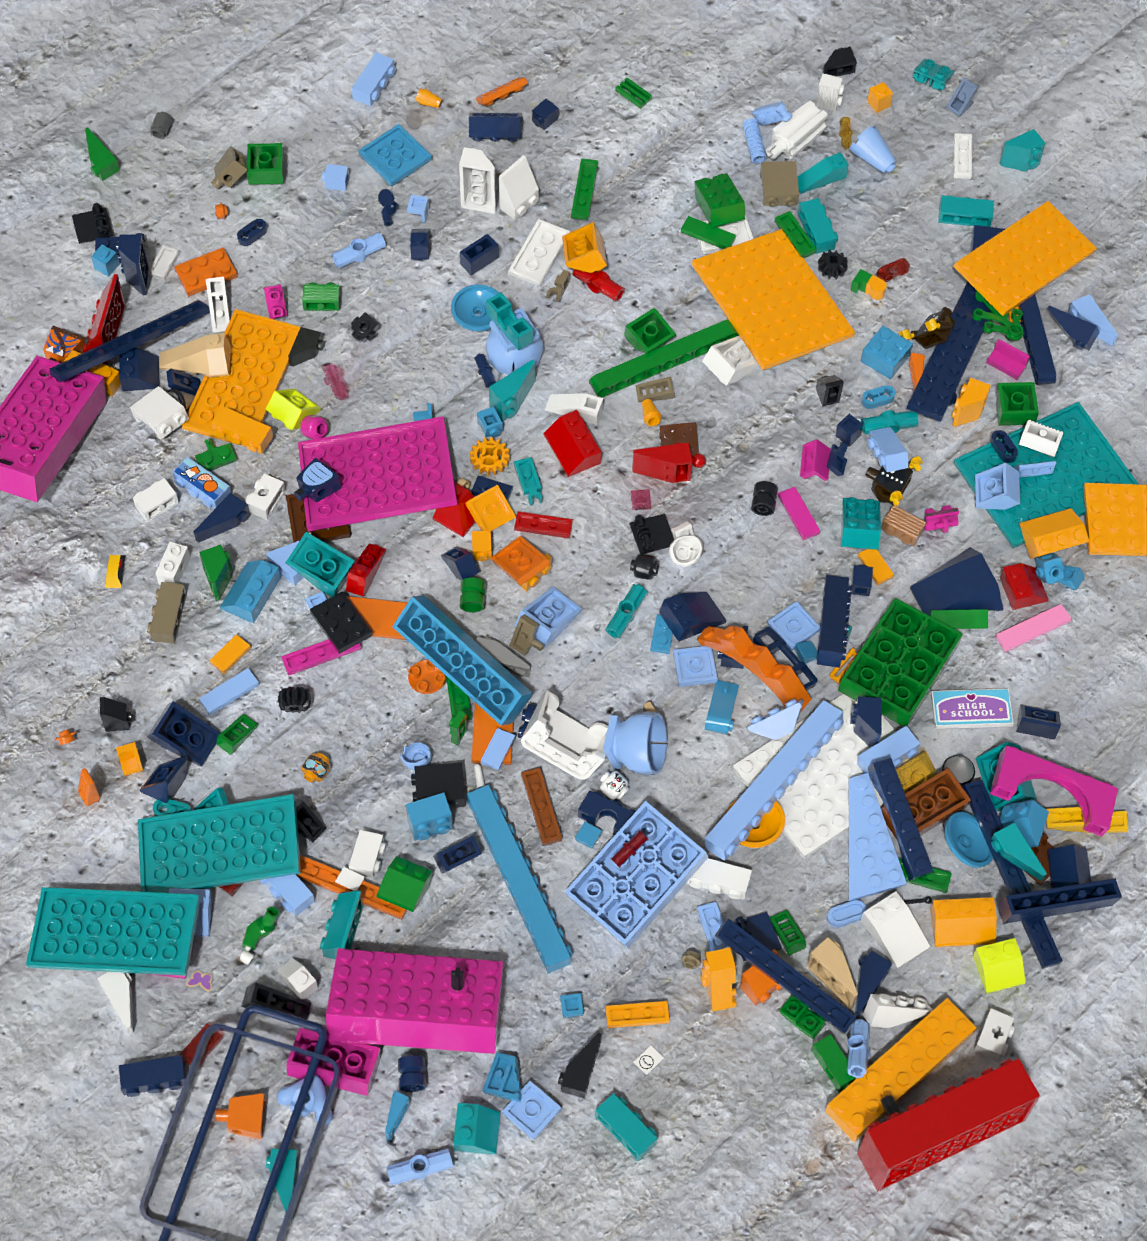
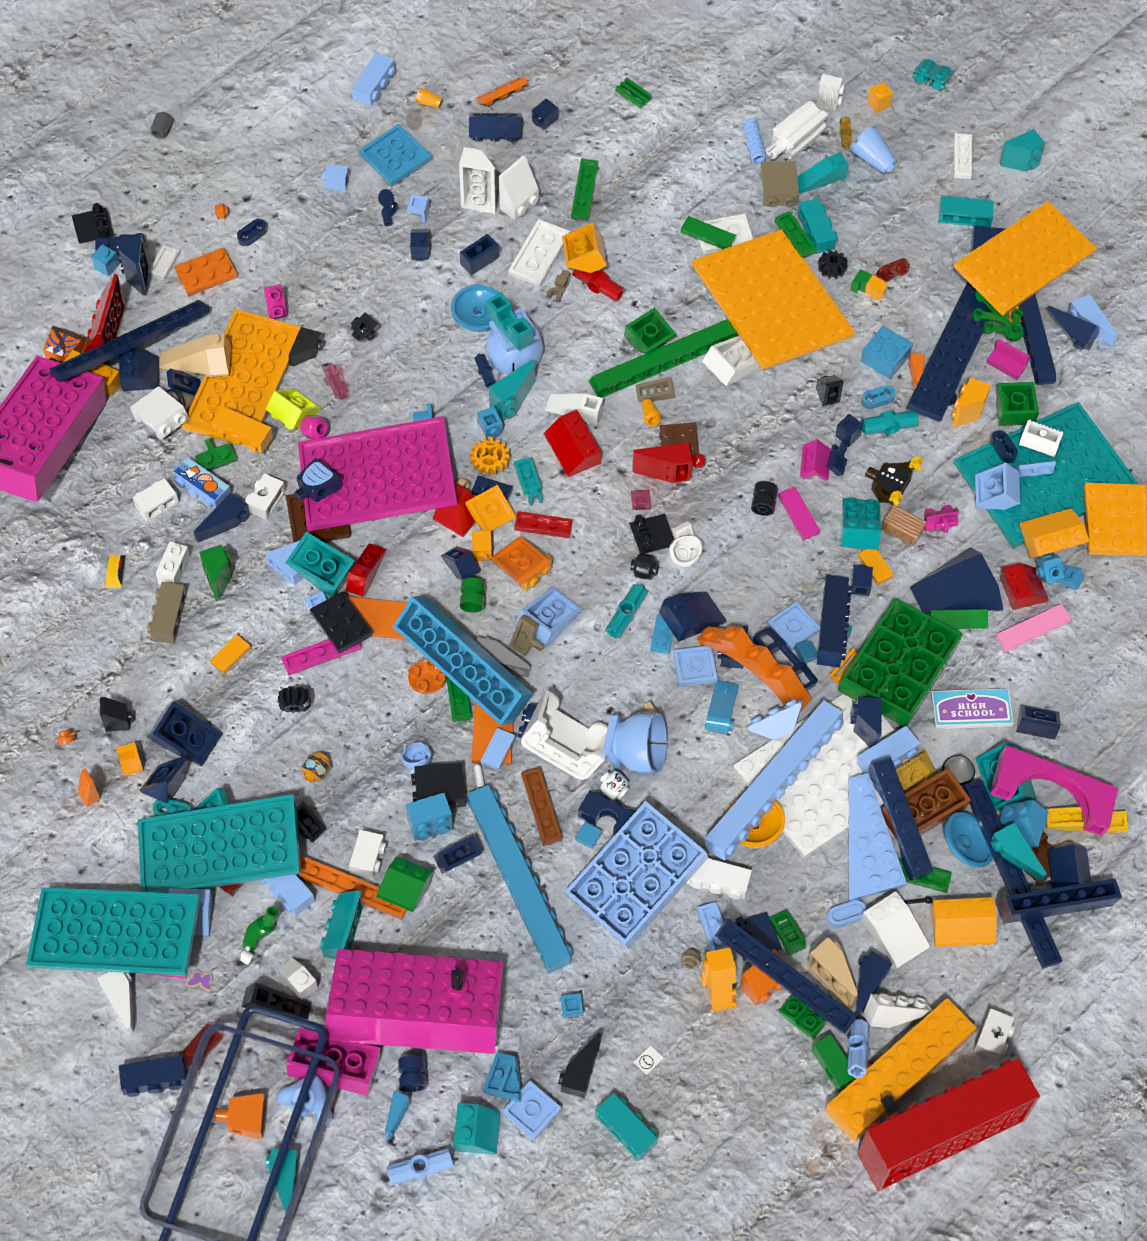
green slope [85,127,120,181] -> none
light blue tile [199,668,259,715] -> none
white slope [206,277,230,333] -> none
dark tan torso [211,146,248,189] -> none
green slope [216,713,258,755] -> none
dark azure slope [220,560,281,623] -> none
green brick [247,143,284,185] -> none
green brick [302,282,340,311] -> none
light blue piece [331,232,386,268] -> none
white sticker [335,867,365,891] -> none
green plate [449,710,467,745] -> none
light orange plate [605,1001,670,1028] -> none
dark red pin [611,830,649,868] -> none
green piece [694,173,745,227] -> none
light blue plate [752,101,793,126] -> none
black slope [822,46,857,77] -> none
light blue brick [867,427,908,472] -> none
dark brown torso [899,307,955,349] -> none
sand blue slope [946,78,980,116] -> none
neon yellow slope [973,938,1026,994] -> none

